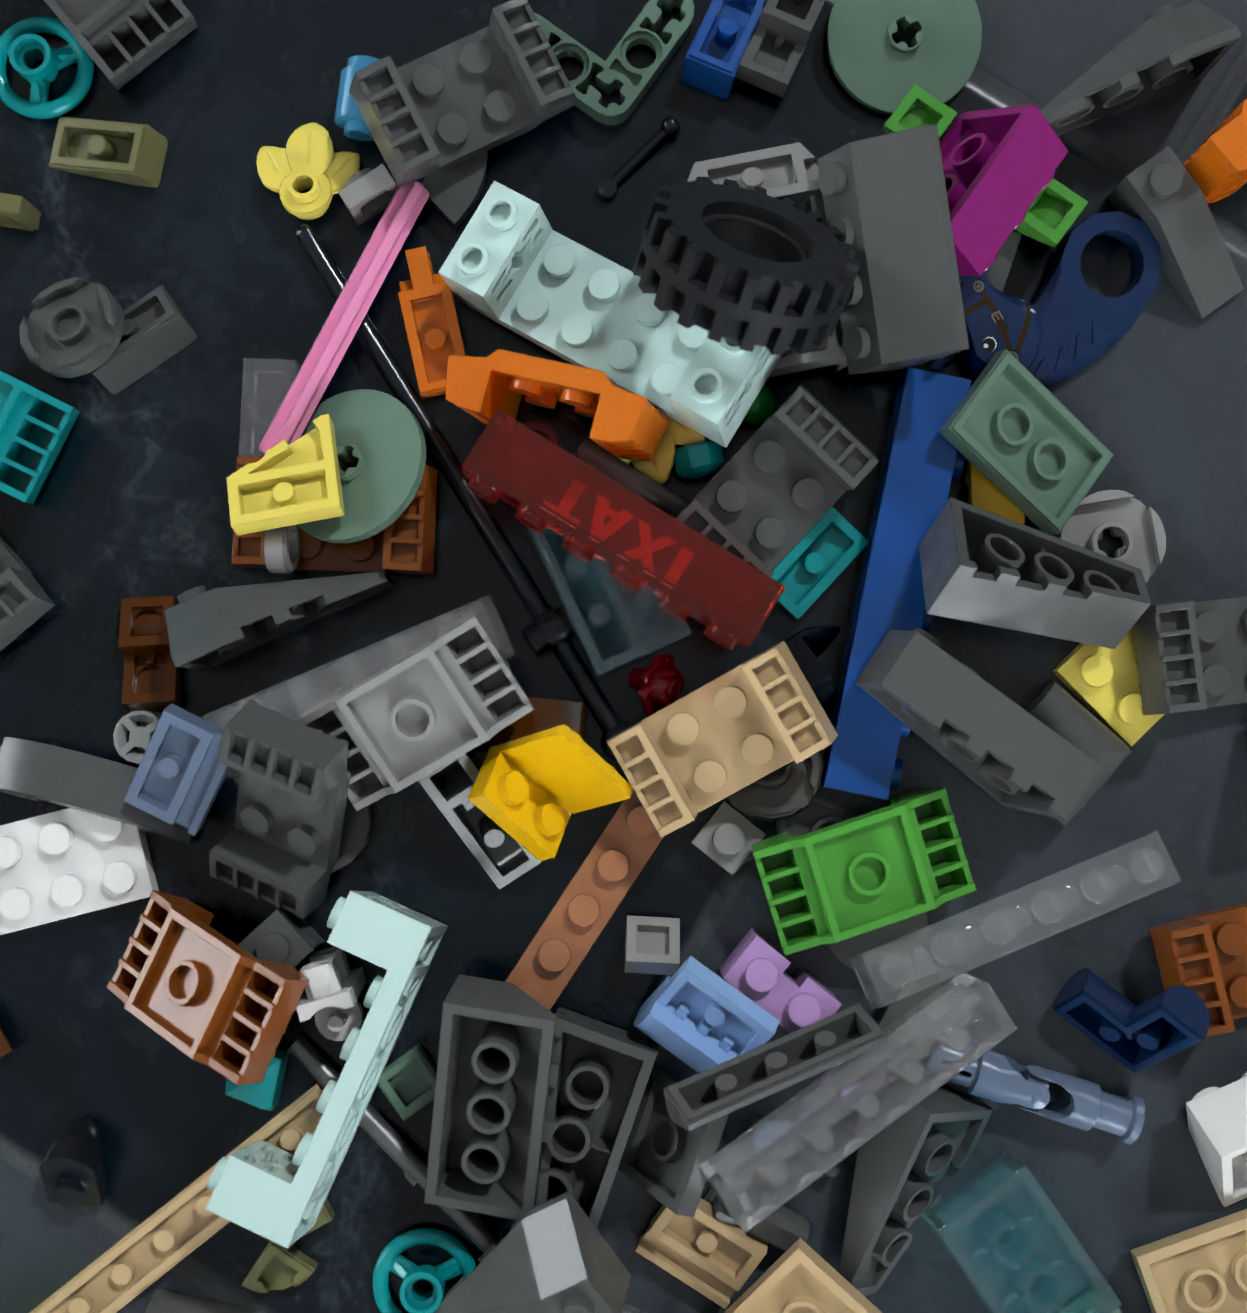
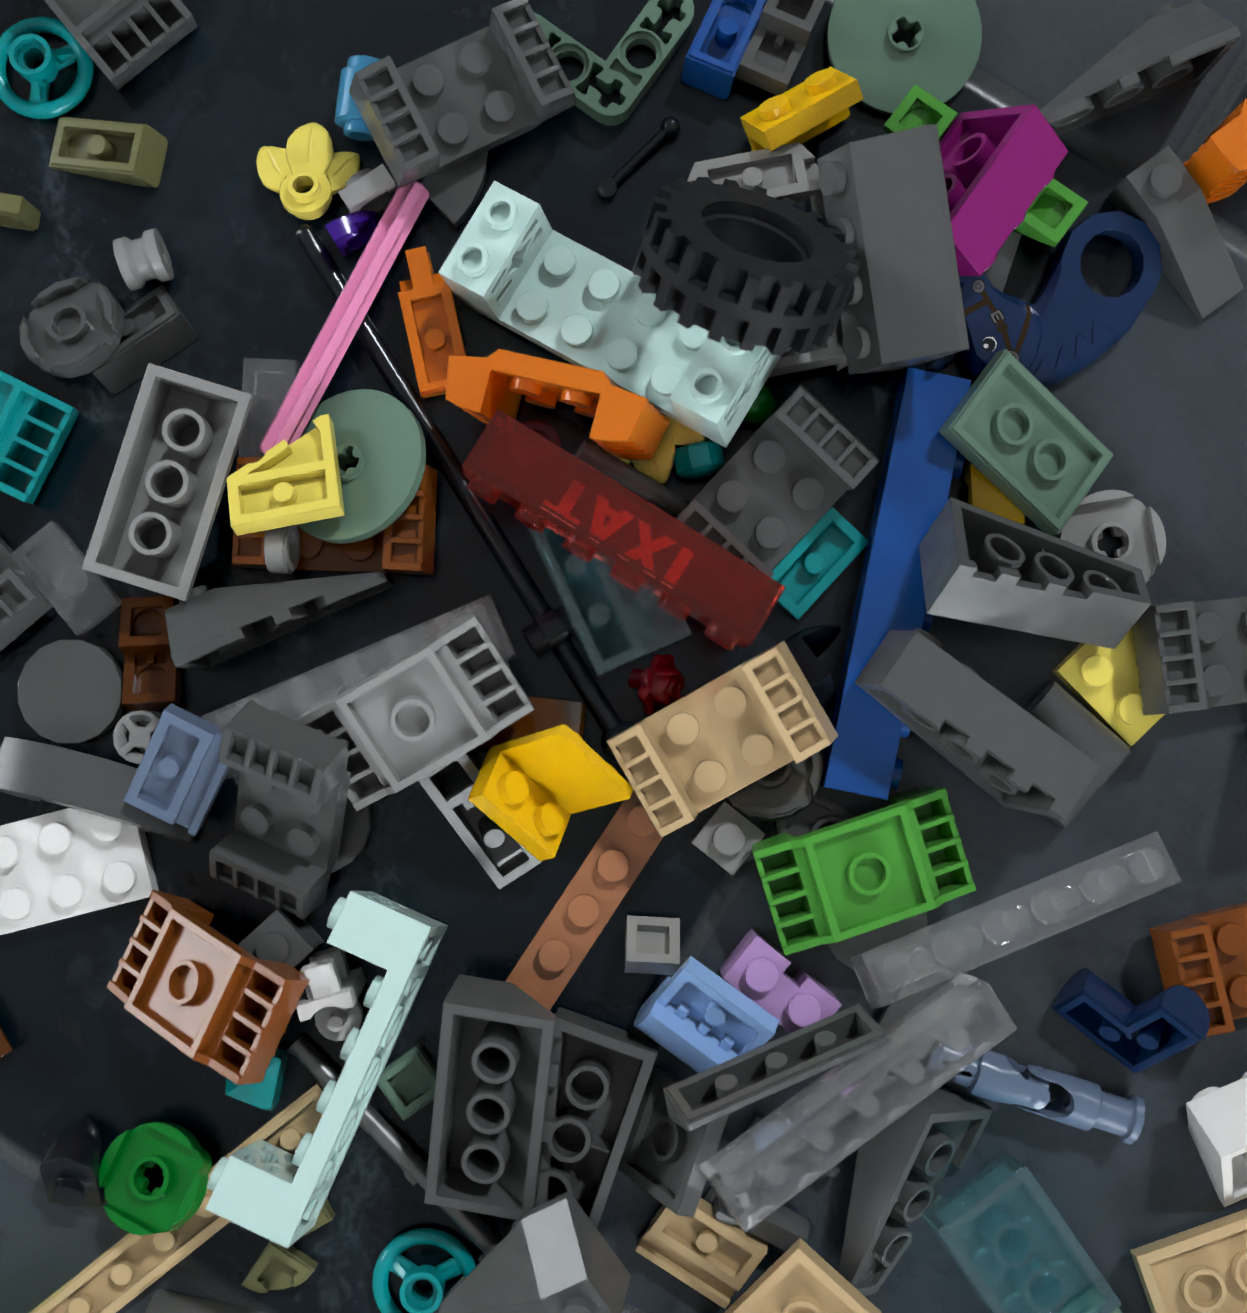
none -> clear plate [10,521,121,636]
none -> dark grey tile [18,640,124,743]
none -> light grey slope [82,363,254,602]
none -> green plate [98,1122,212,1236]
none -> light grey wheel [113,228,174,291]
none -> dark purple tile [325,211,381,256]
none -> yellow bracket [740,66,864,151]

